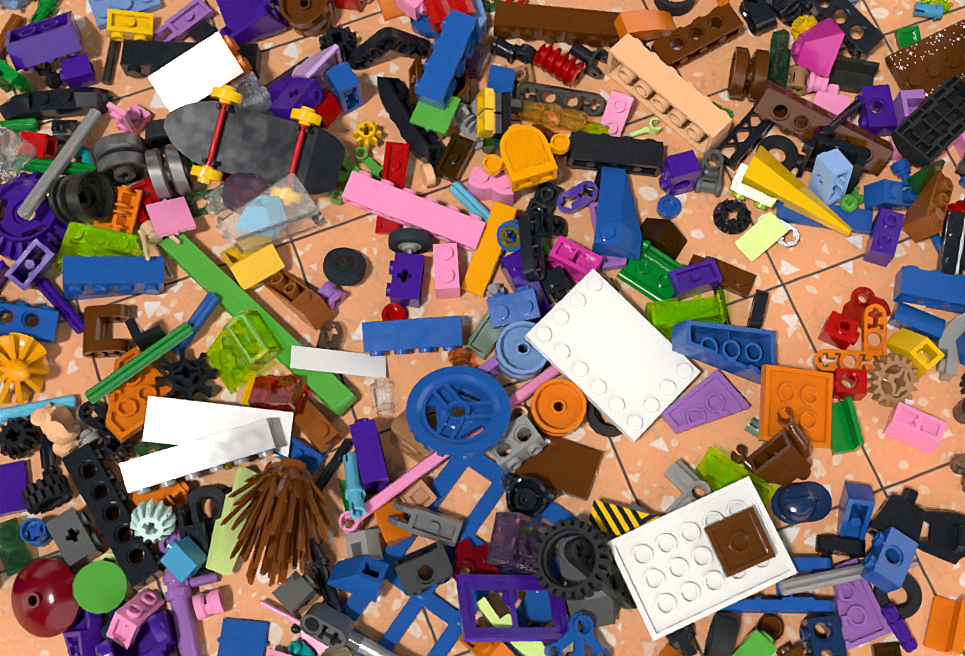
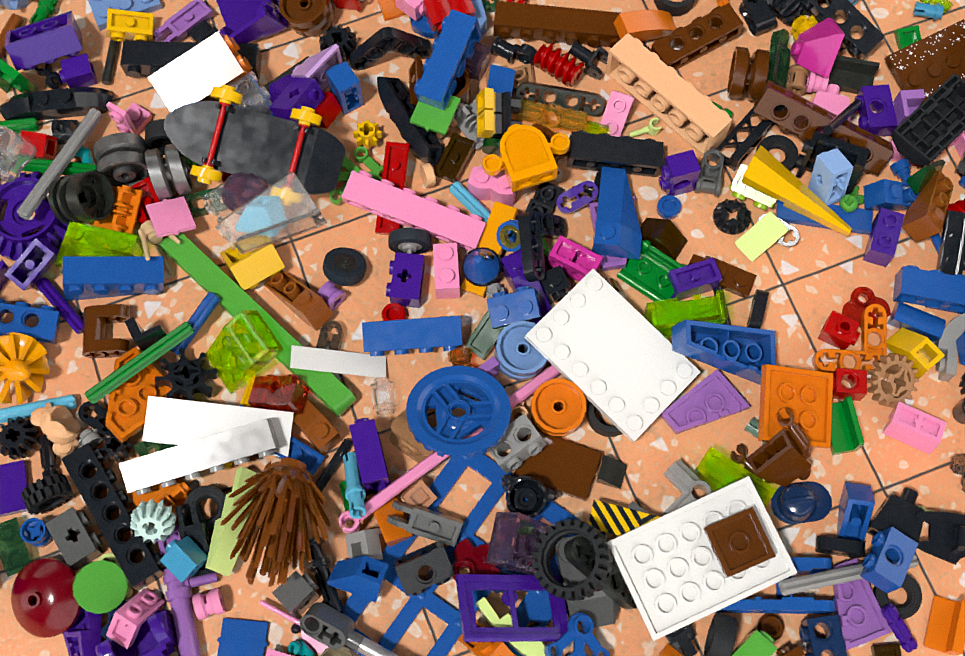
none -> blue hat [462,247,502,287]
none -> pearl dark grey slope [596,455,627,489]

